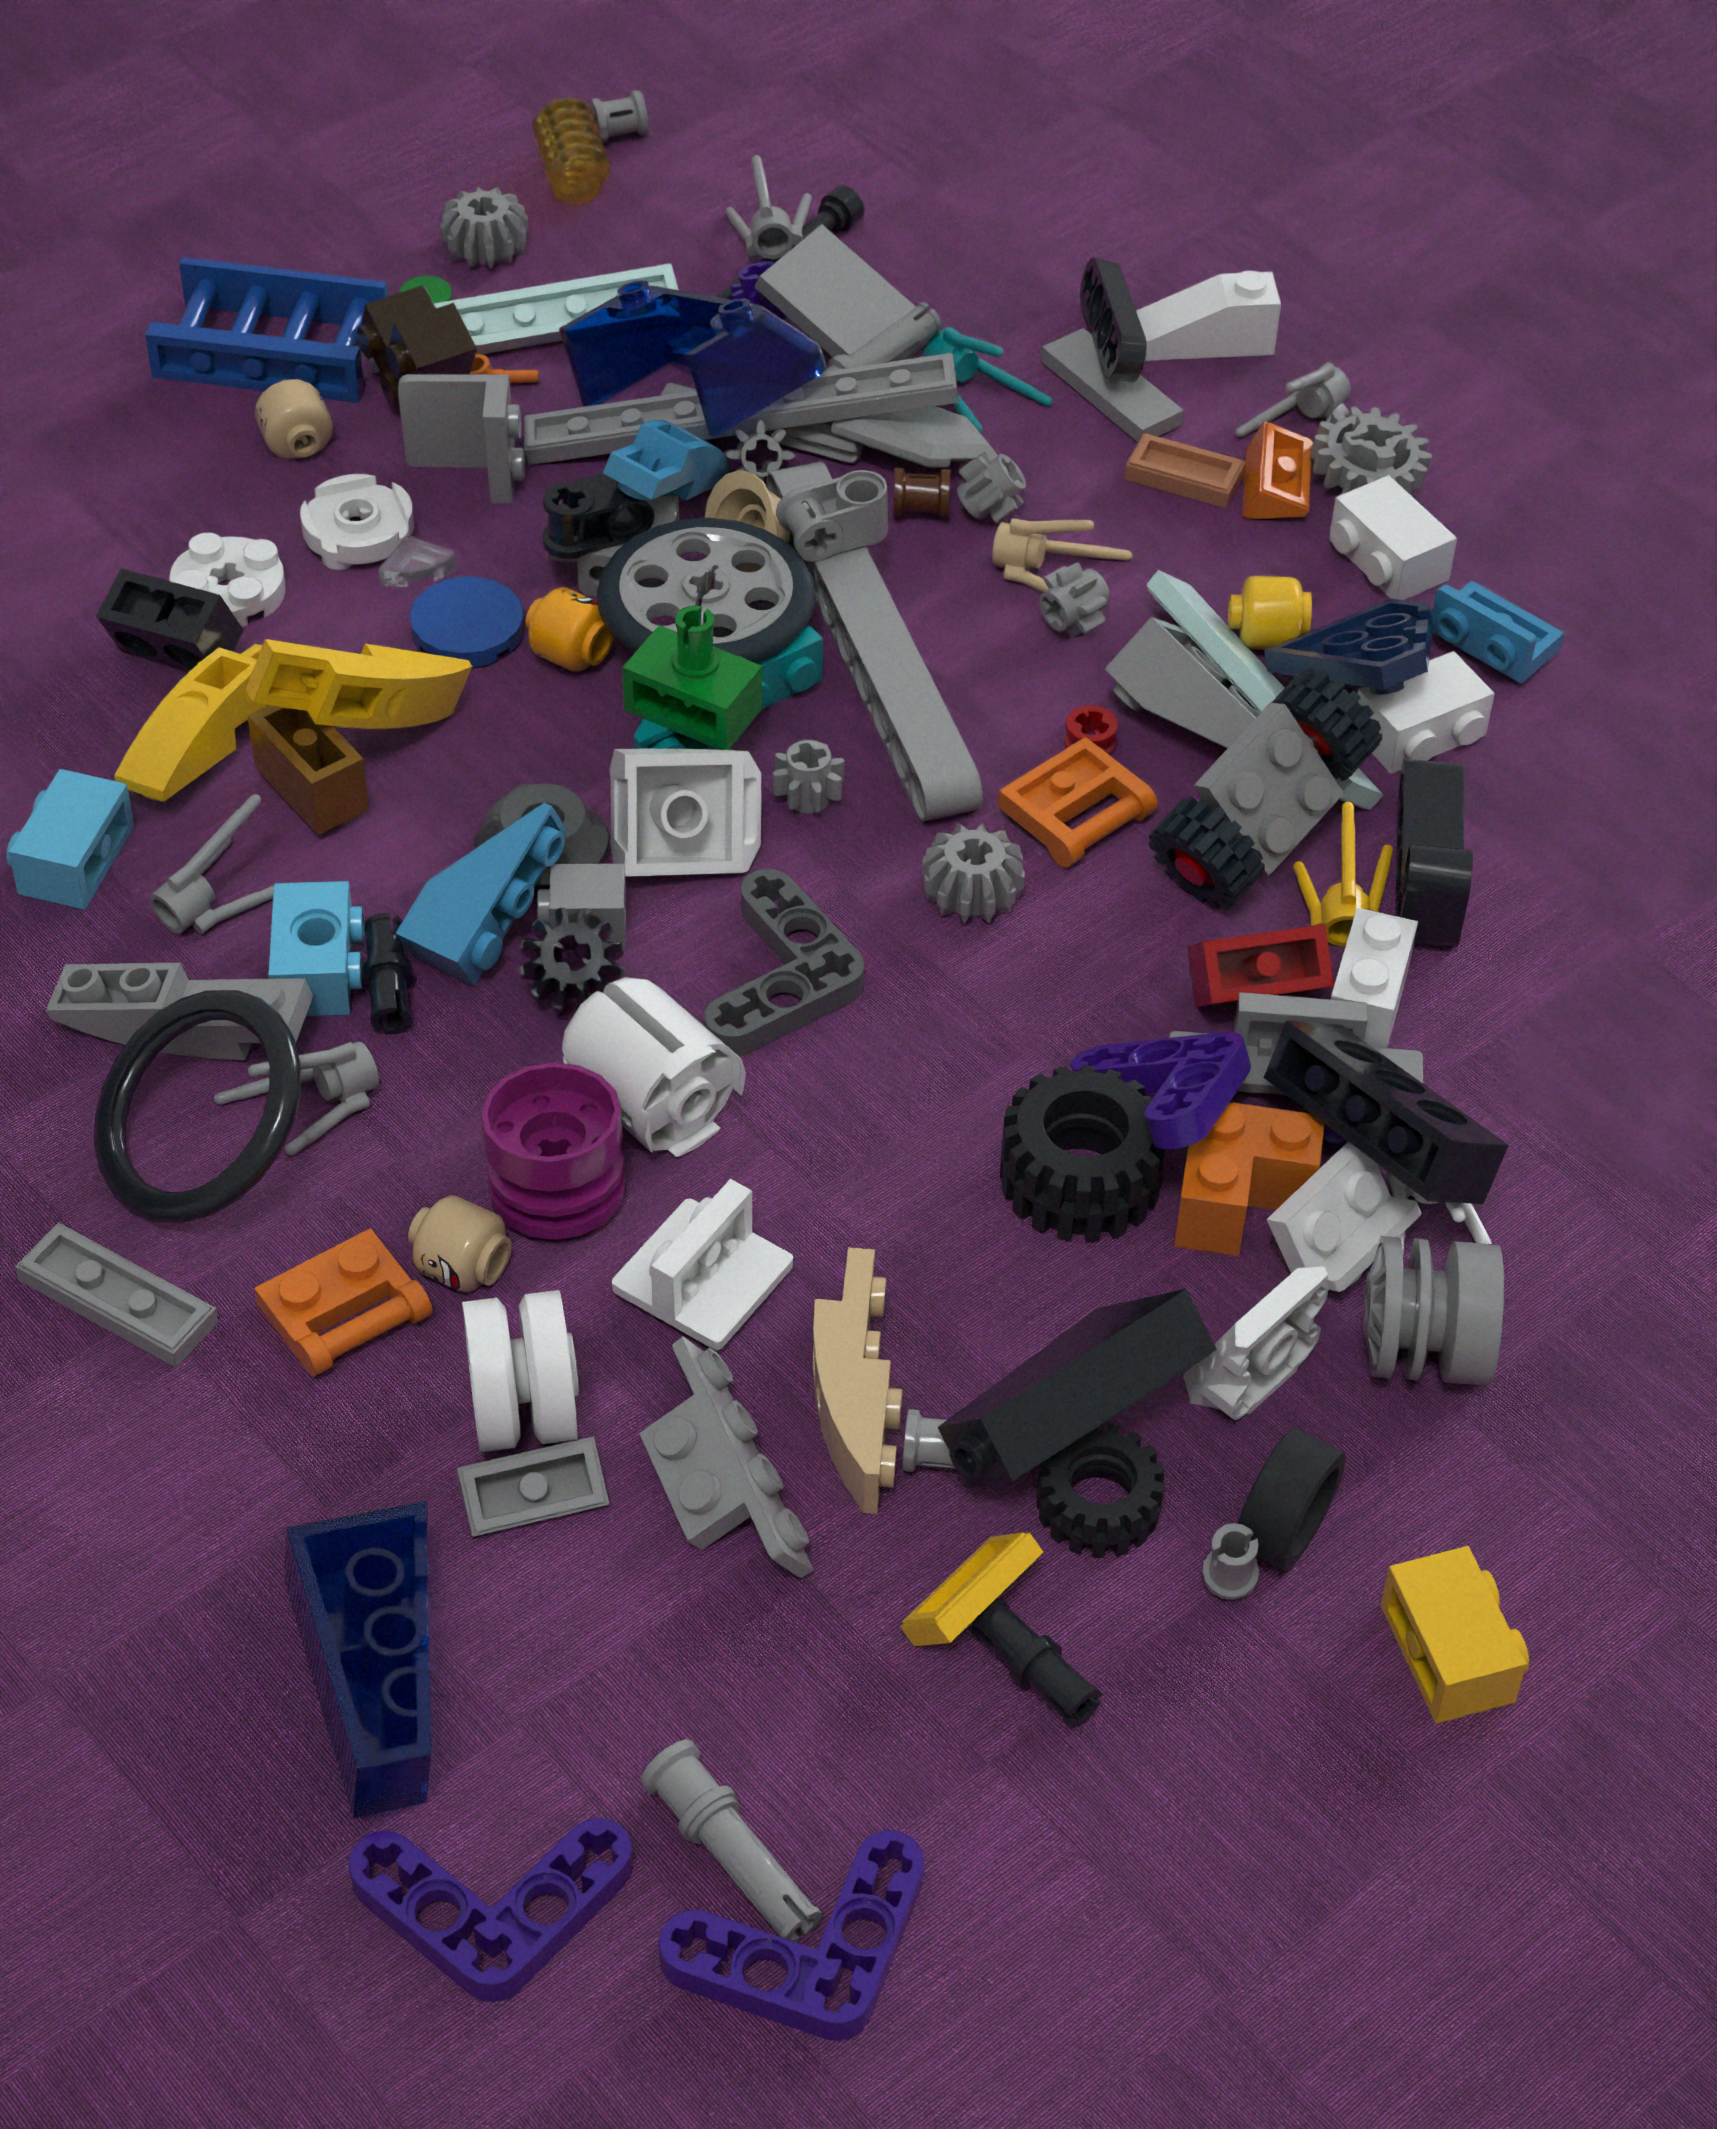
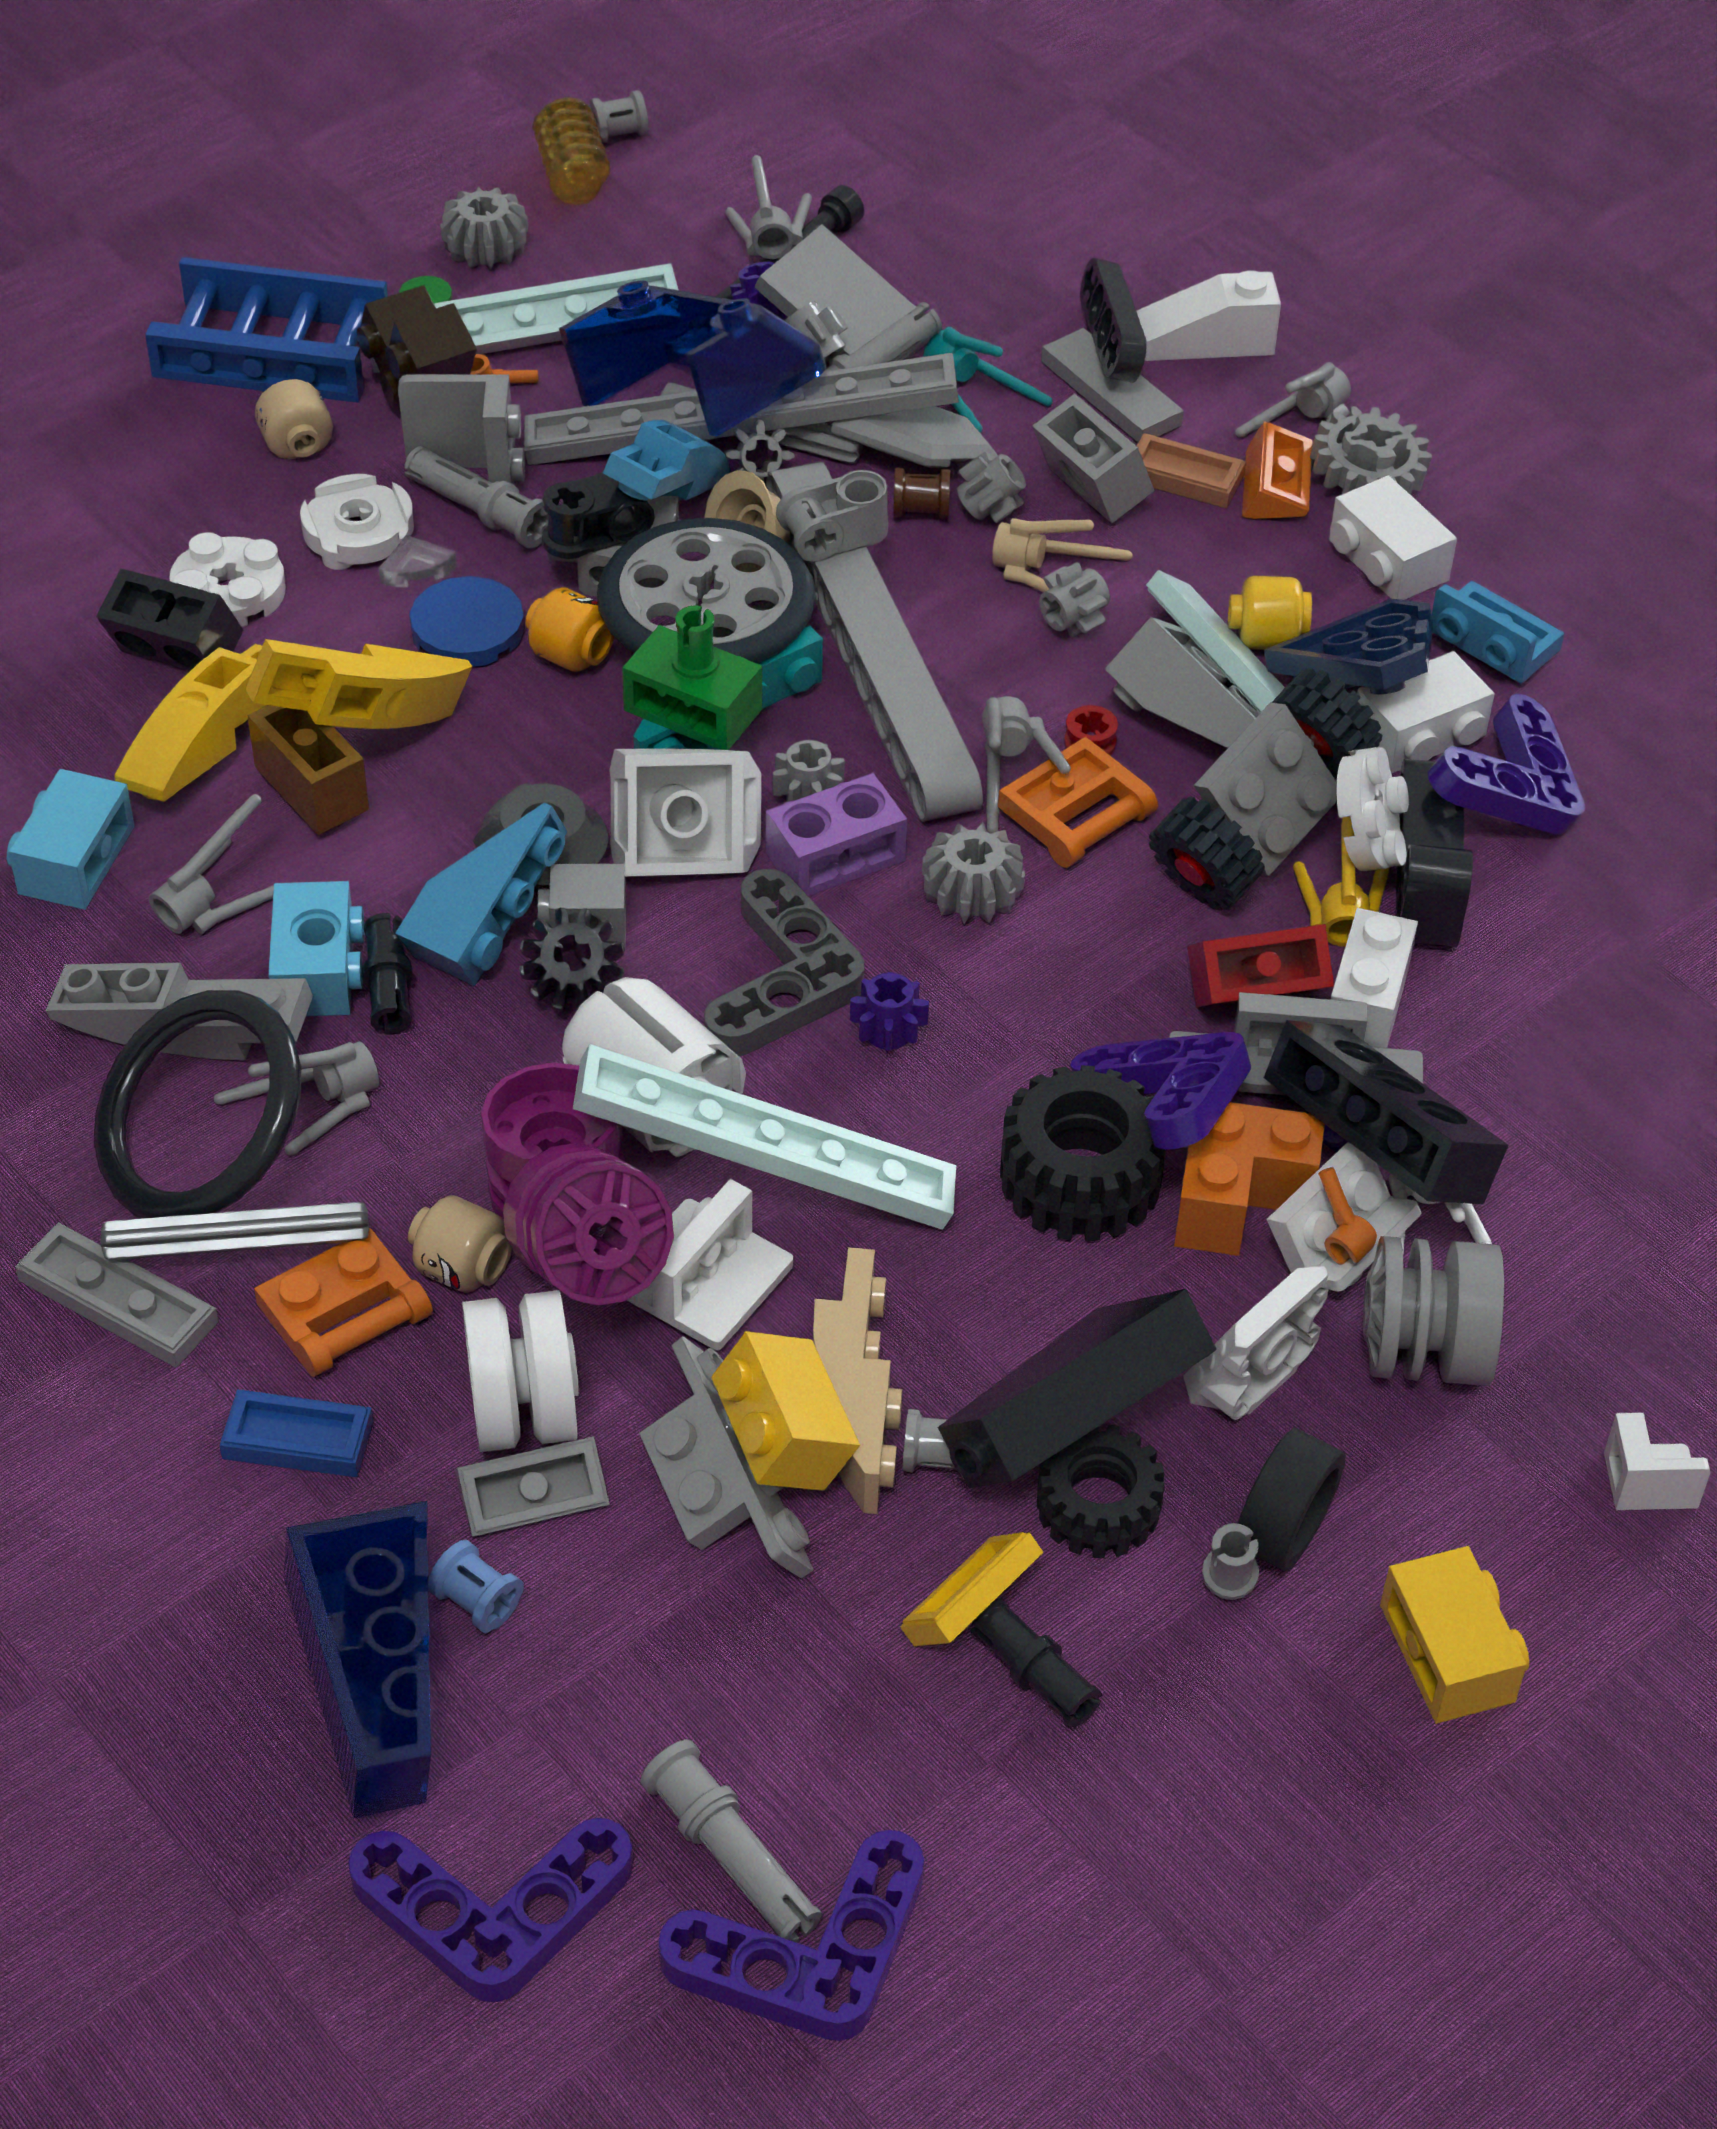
none -> axle [100,1202,369,1261]
none -> blue tile [219,1389,374,1478]
none -> light grey pin [404,446,548,548]
none -> medium blue bush [427,1540,524,1633]
none -> magenta wheel [503,1143,674,1306]
none -> light aqua plate [573,1044,956,1230]
none -> yellow brick [711,1331,860,1491]
none -> medium lavender brick [766,773,907,896]
none -> light grey gear [779,301,848,370]
none -> dark purple gear [850,972,929,1051]
none -> light grey plant [982,696,1071,833]
none -> light grey brick [1032,394,1155,524]
none -> orange hand [1318,1167,1377,1264]
none -> white plate [1337,747,1409,871]
none -> dark purple beam [1427,694,1585,835]
none -> white panel [1604,1413,1711,1510]

